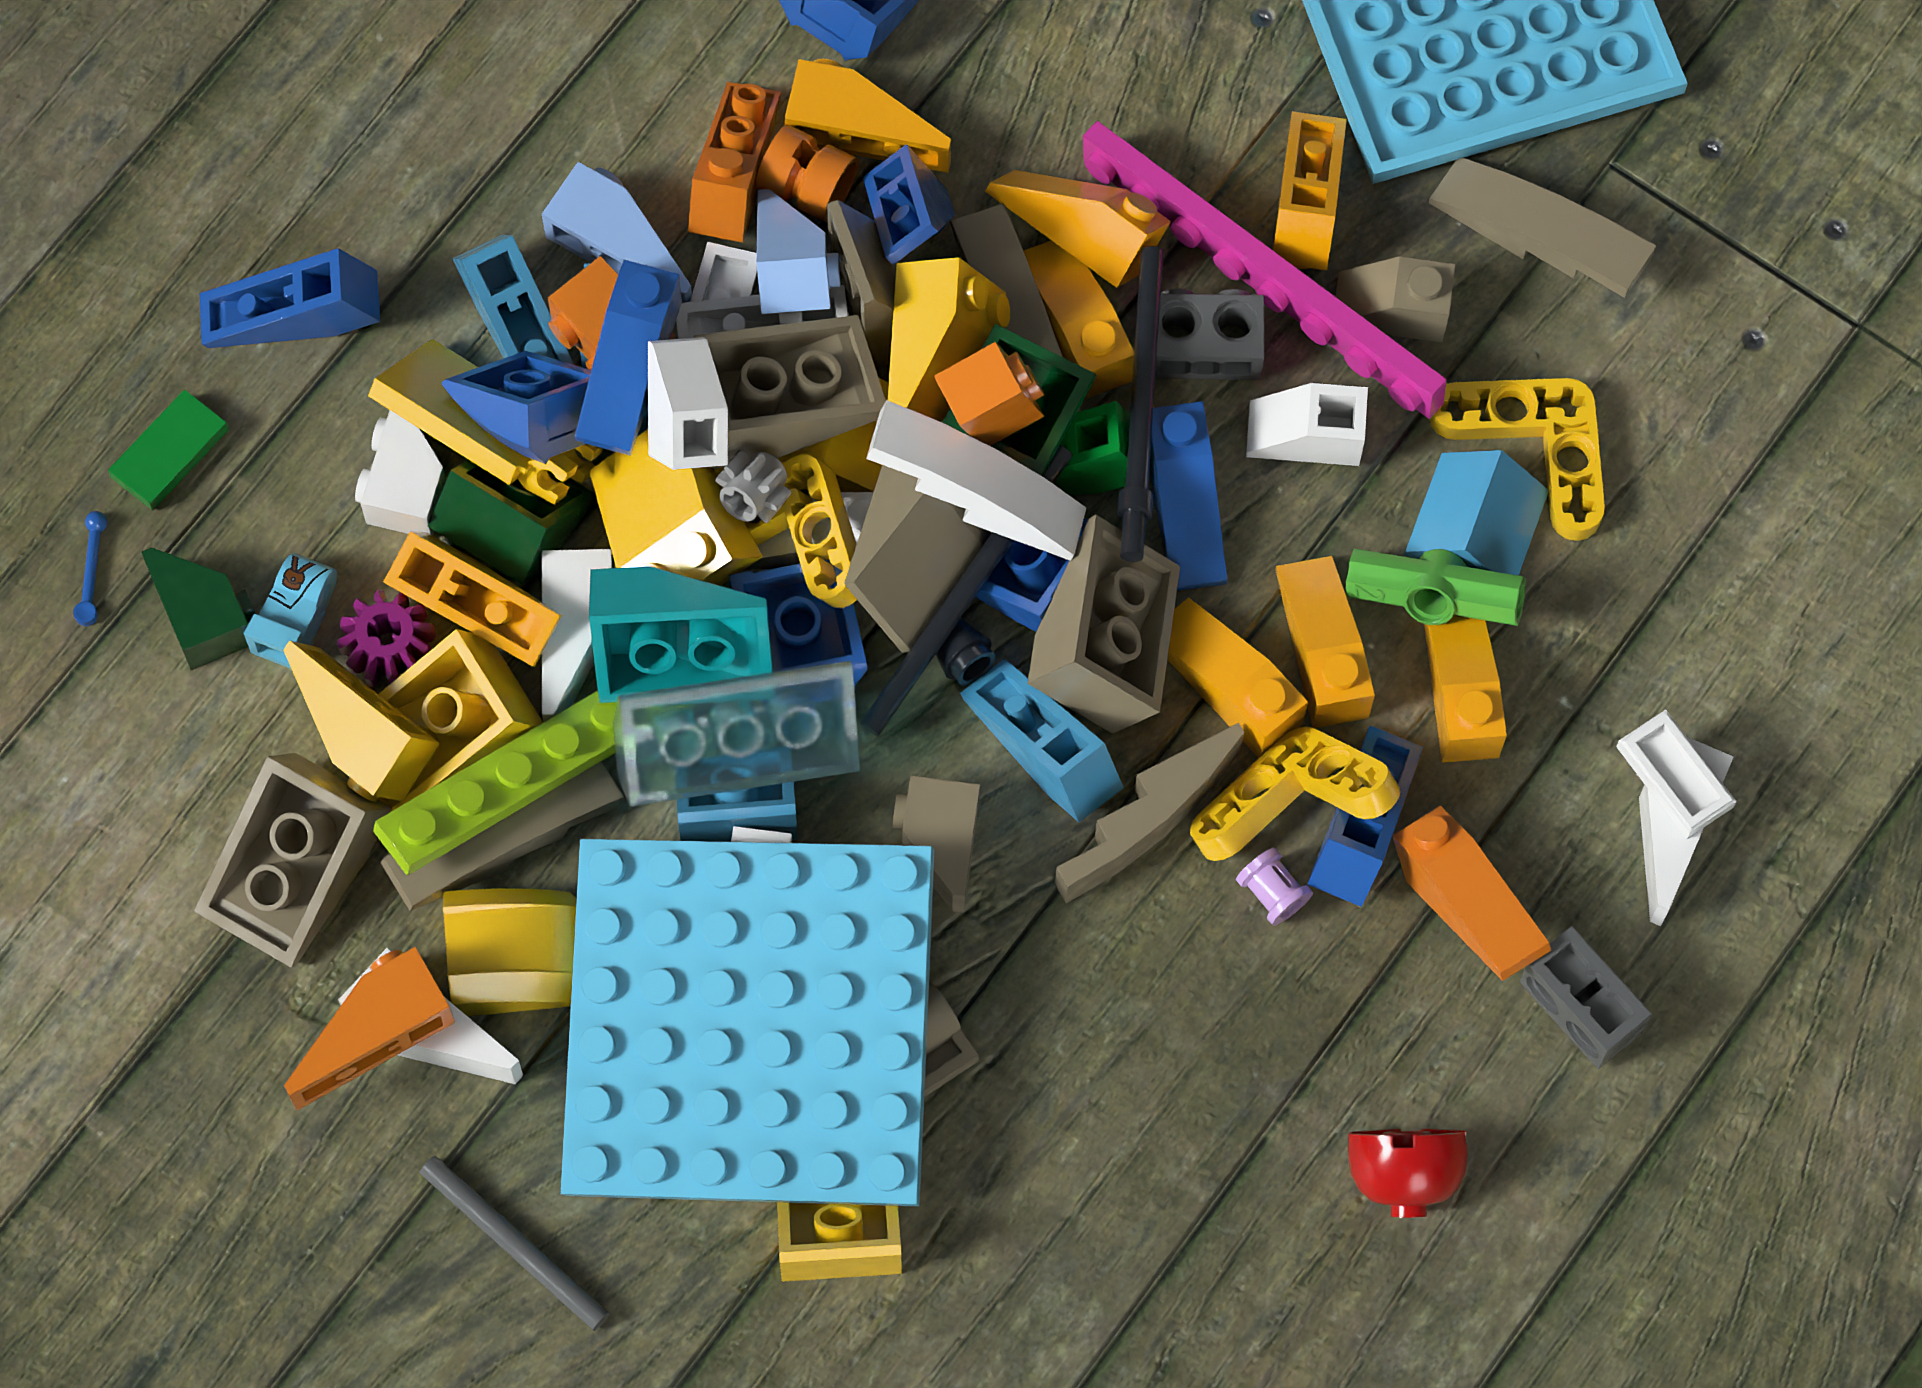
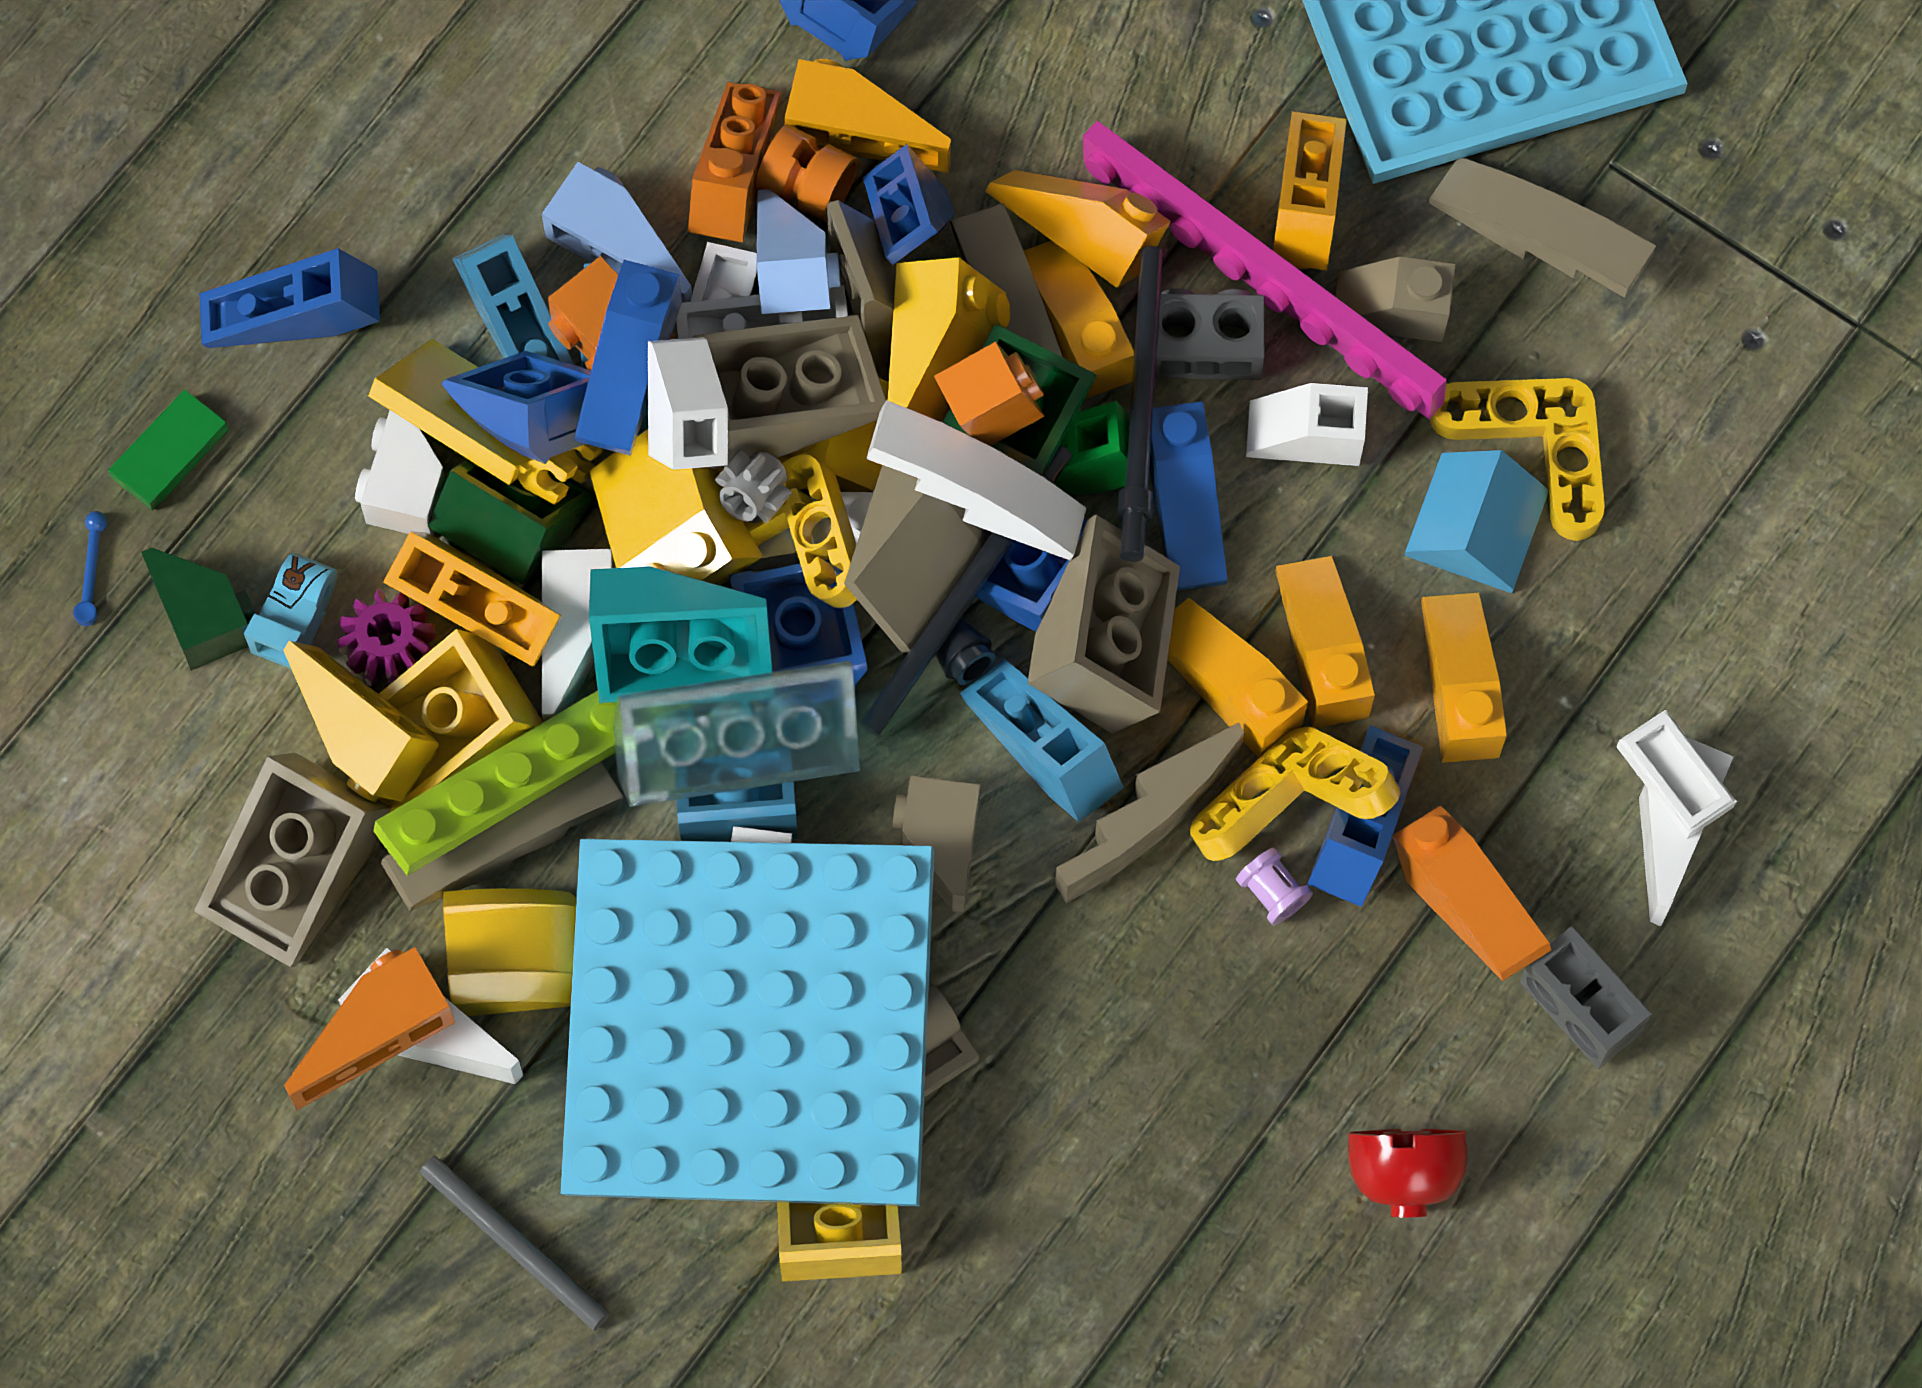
bright green piece [1346,548,1526,626] -> none

